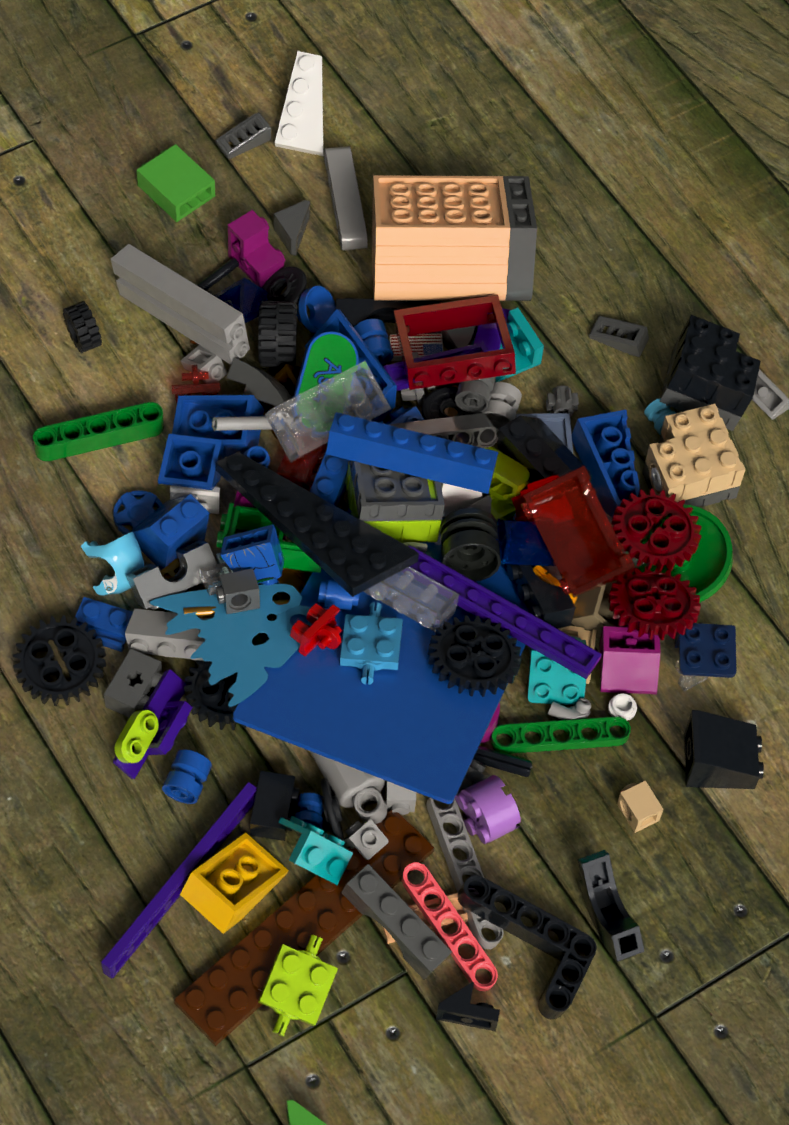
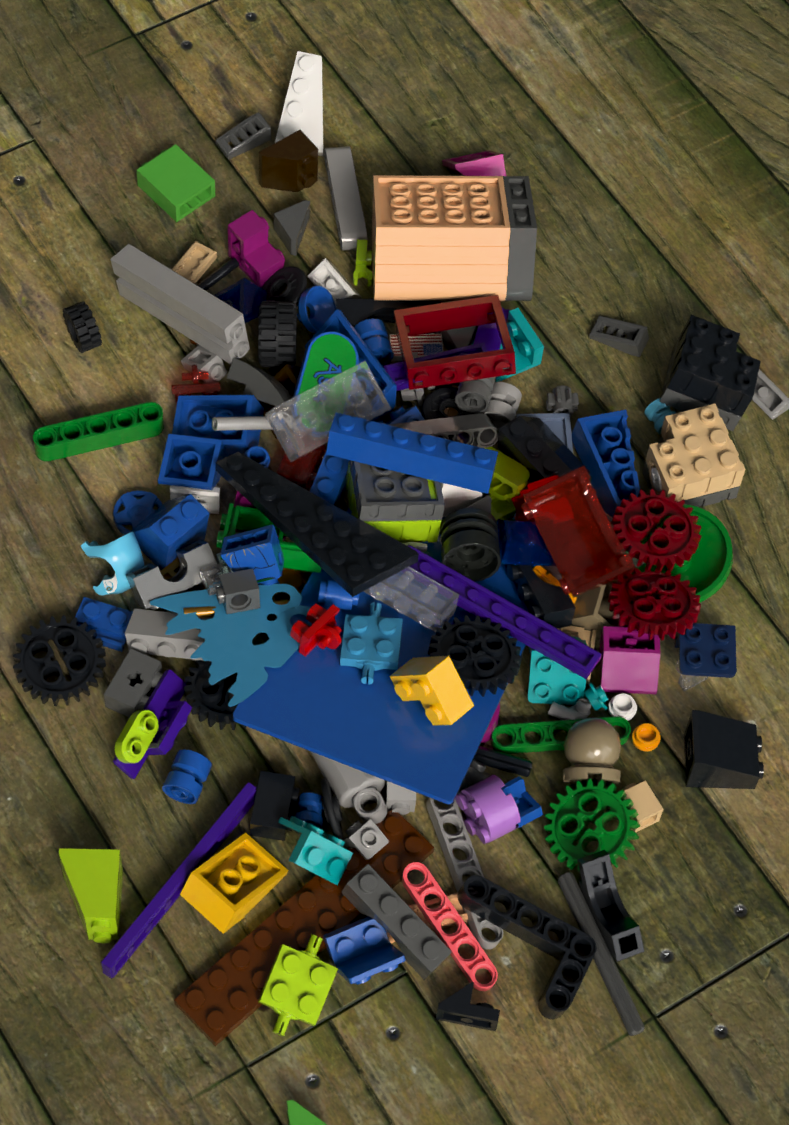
none -> lime slope [59,848,123,943]
none -> tan plate [171,241,217,284]
none -> dark brown slope [259,129,318,192]
none -> white slope [307,258,361,305]
none -> blue bracket [323,916,406,984]
none -> lime plate [353,239,373,286]
none -> yellow brick [390,656,474,725]
none -> dark pink slope [442,150,506,176]
none -> blue bracket [501,776,543,828]
none -> green gear [544,779,640,872]
none -> dark grey axle [558,872,645,1036]
none -> dark tan tile [563,717,621,786]
none -> teal plate [584,682,609,711]
none -> light orange plate [632,723,661,751]

